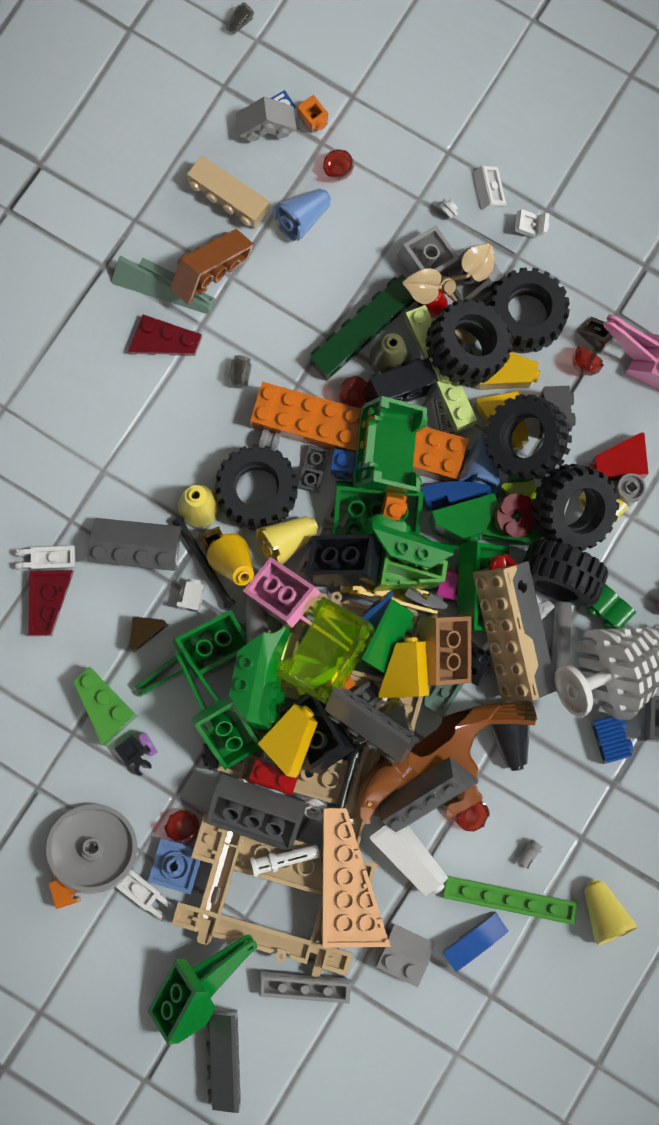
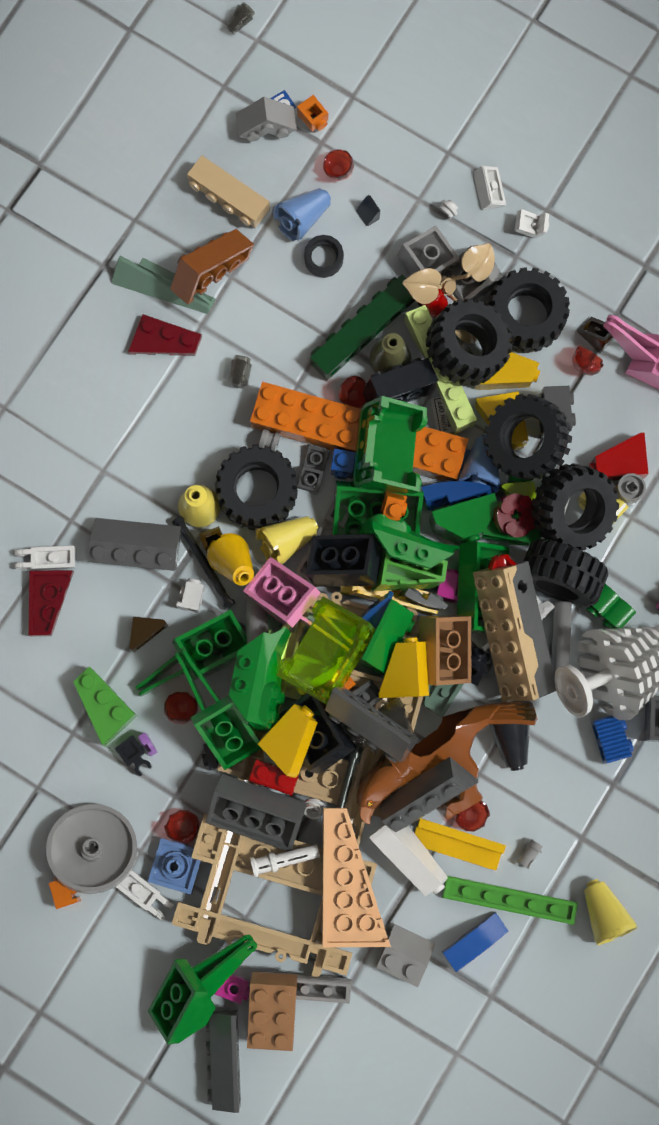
none -> clear red hair [164,692,198,725]
none -> dark pink brick [215,974,250,1004]
none -> medium nougat brick [247,972,298,1051]
none -> black tyre [304,235,344,278]
none -> black slope [356,195,381,226]
none -> yellow panel [415,818,506,870]

